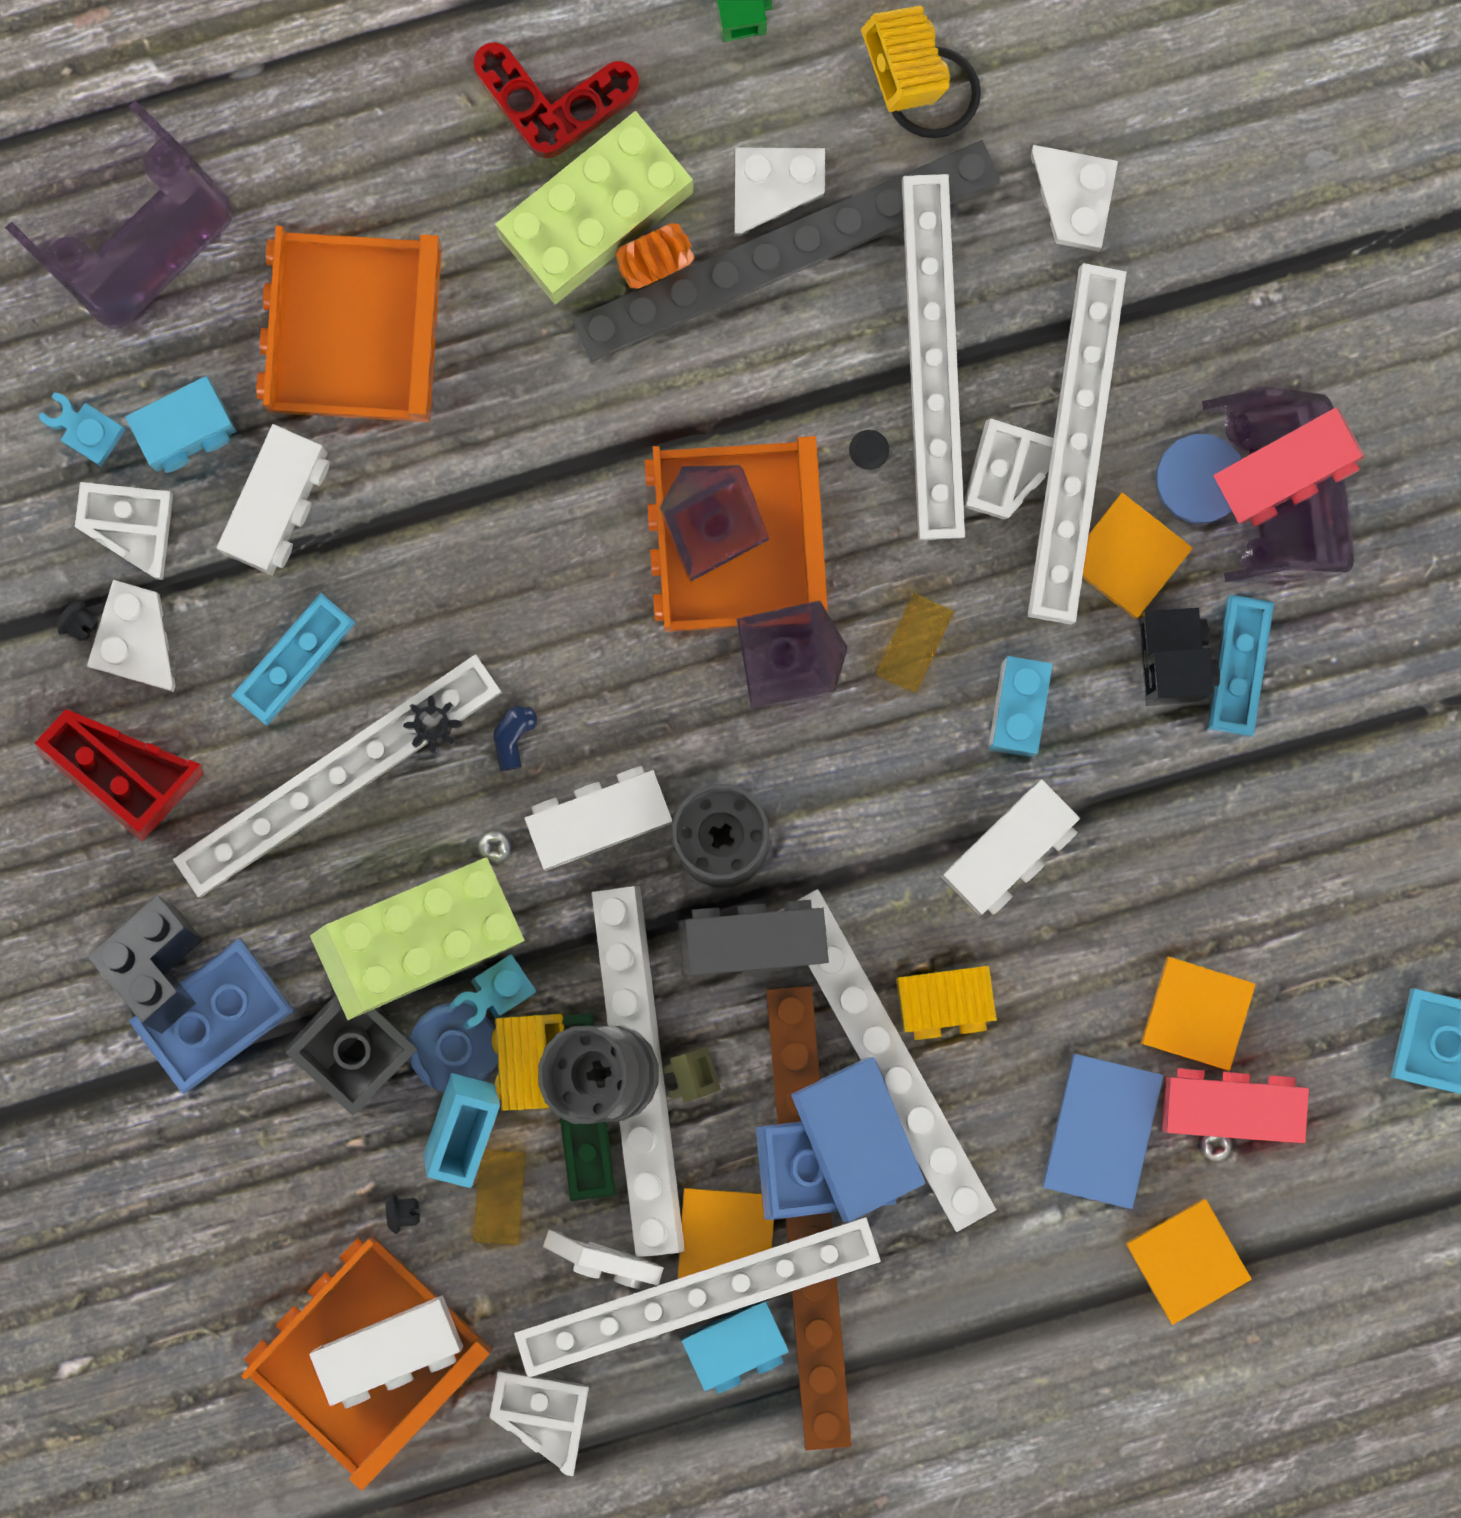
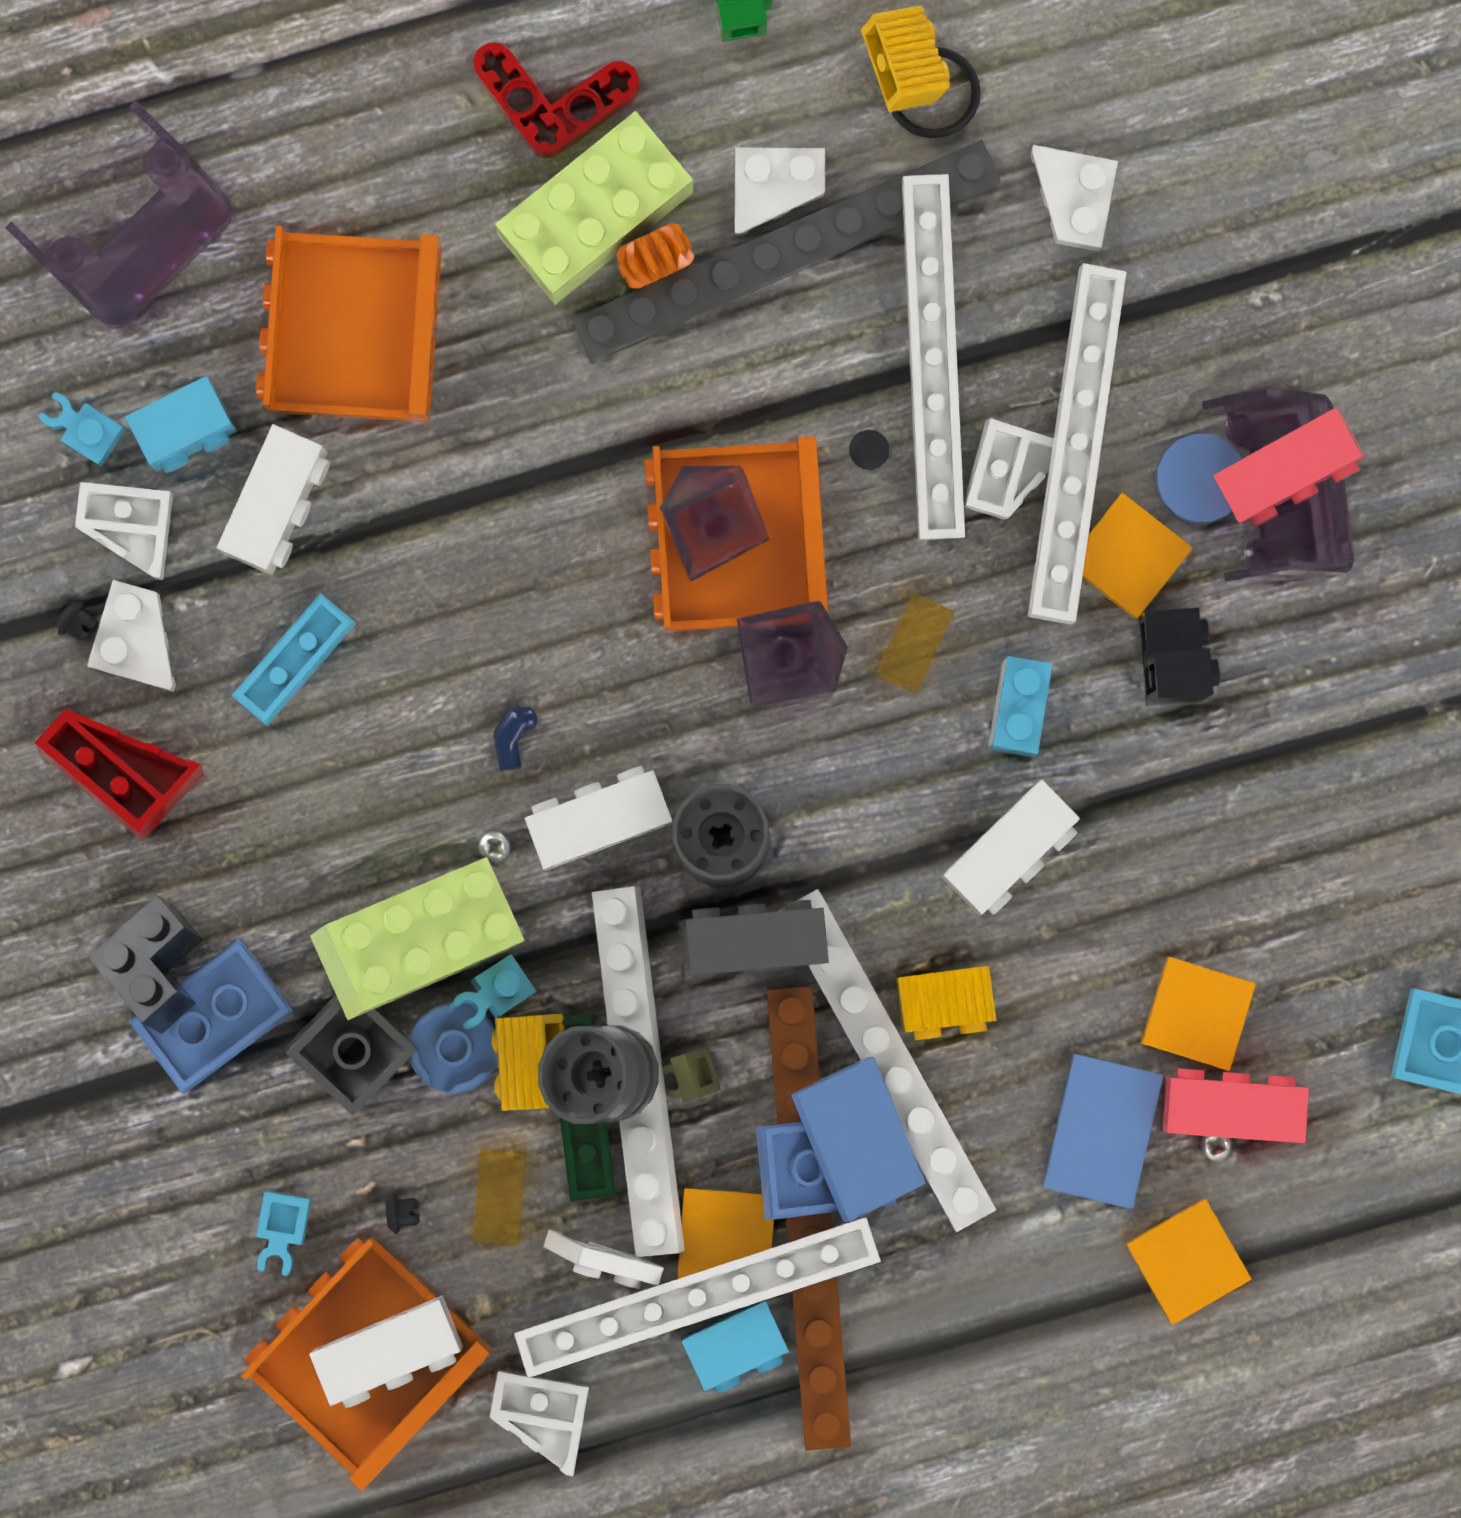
white plate [173,654,502,898] -> none
black gear [403,696,462,754] -> none
medium azure brick [423,1073,500,1188] -> none
medium azure tile [1207,595,1274,737] -> none
none -> medium azure plate [256,1190,312,1276]

